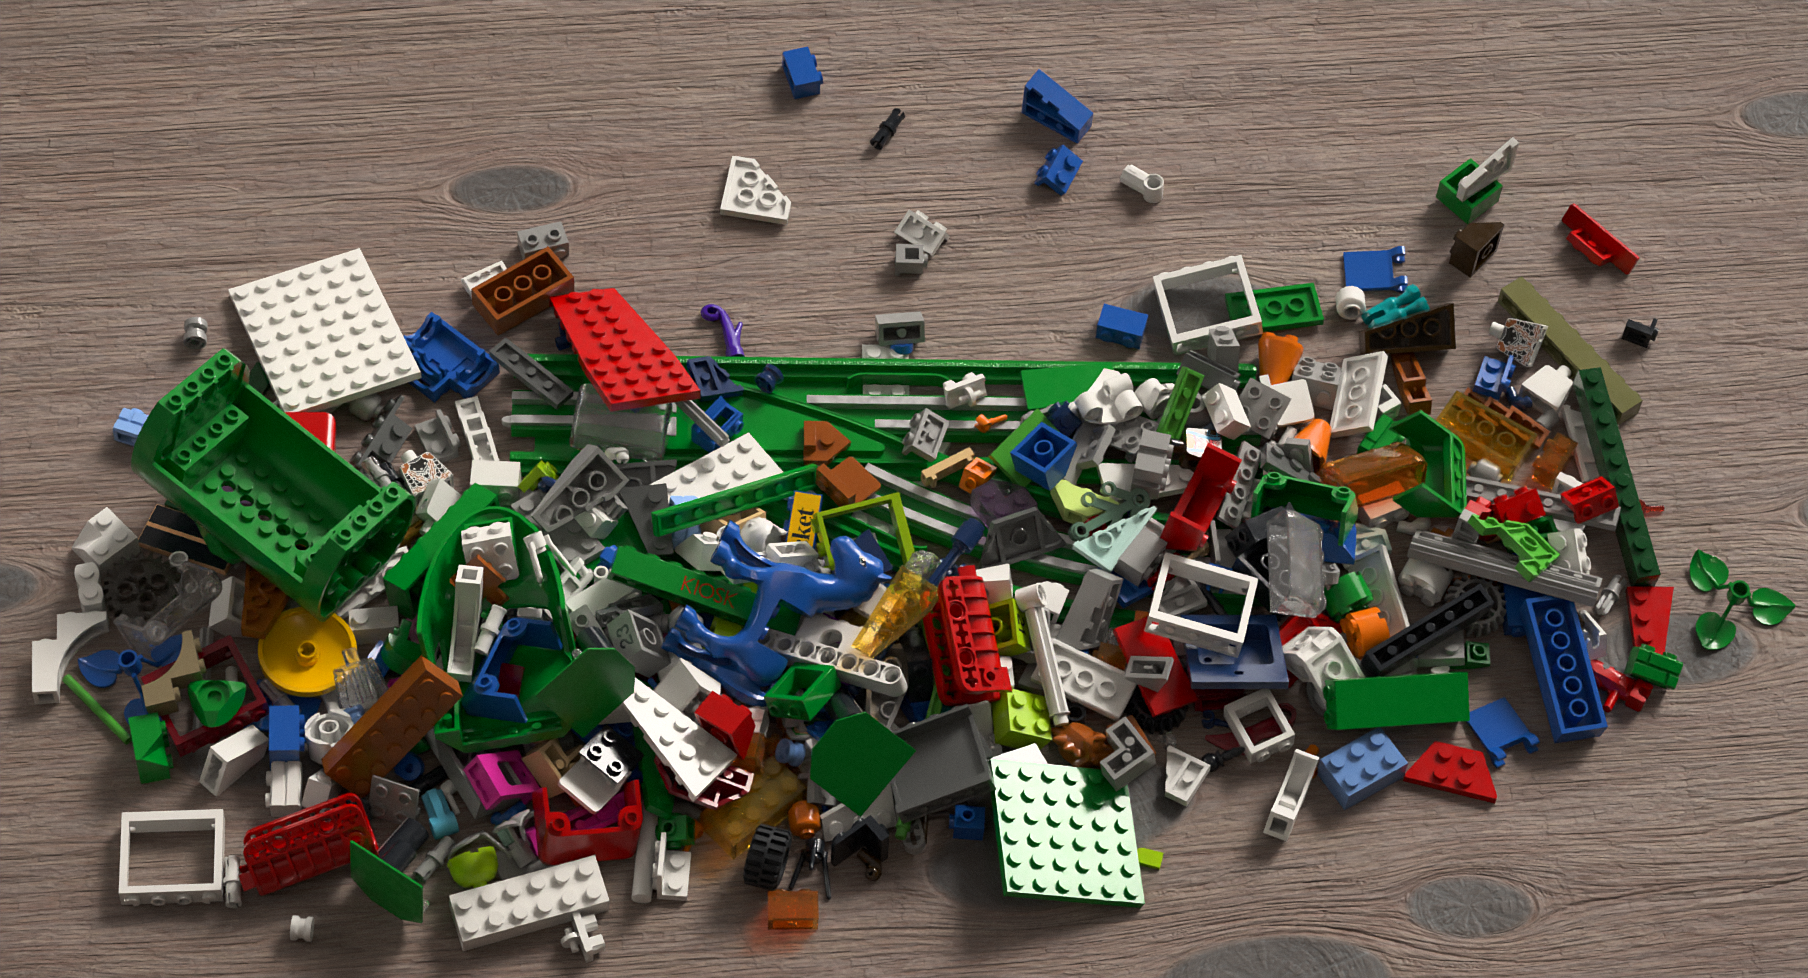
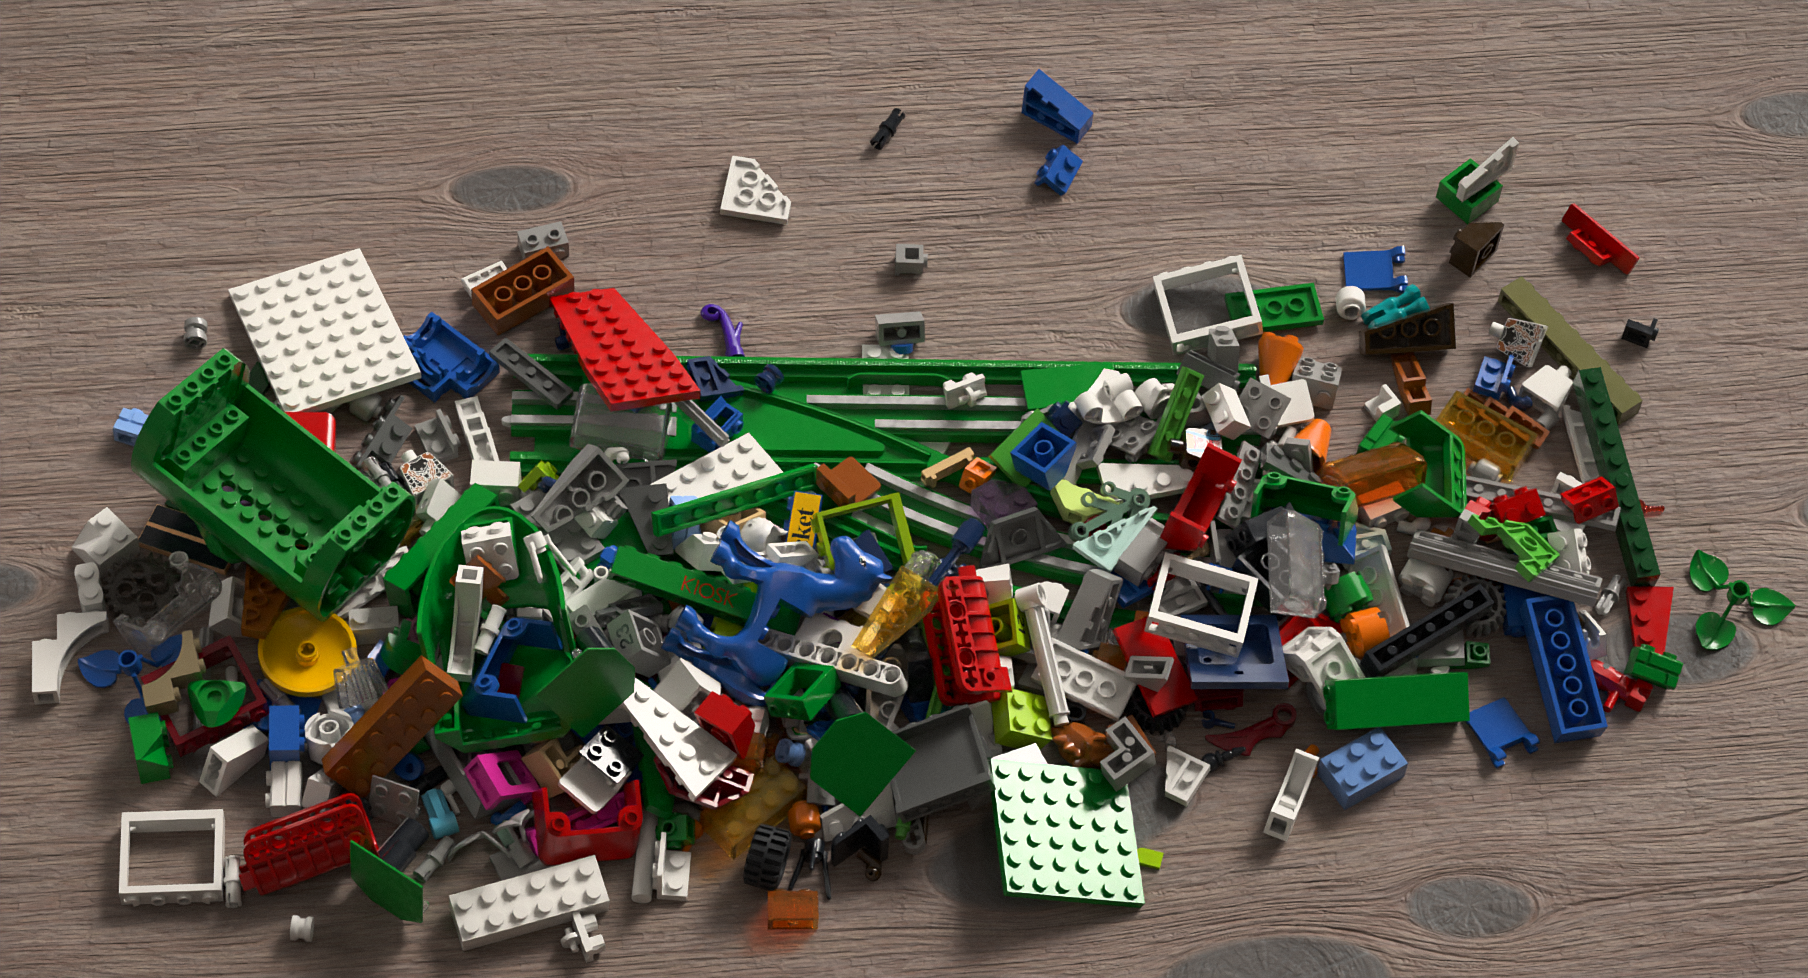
bright green bar [62,674,132,744] -> none
lime cylinder [447,846,499,889] -> none
blue brick [782,46,823,99] -> none
dark orange plate [803,421,851,465] -> none
white bracket [894,210,950,257] -> none
light grey bracket [902,408,949,462] -> none
blue brick [949,805,985,841] -> none
orange hand [974,414,1007,433] -> none
blue brick [1095,303,1148,349] -> none
white piece [1120,165,1164,203] -> none
light grey brick [1130,429,1174,499] -> none
white window [1223,689,1295,764] -> none
white plate [1330,351,1388,438] -> none
red wing [1403,741,1497,804] -> none
clear orange brick [1532,432,1578,490] -> none

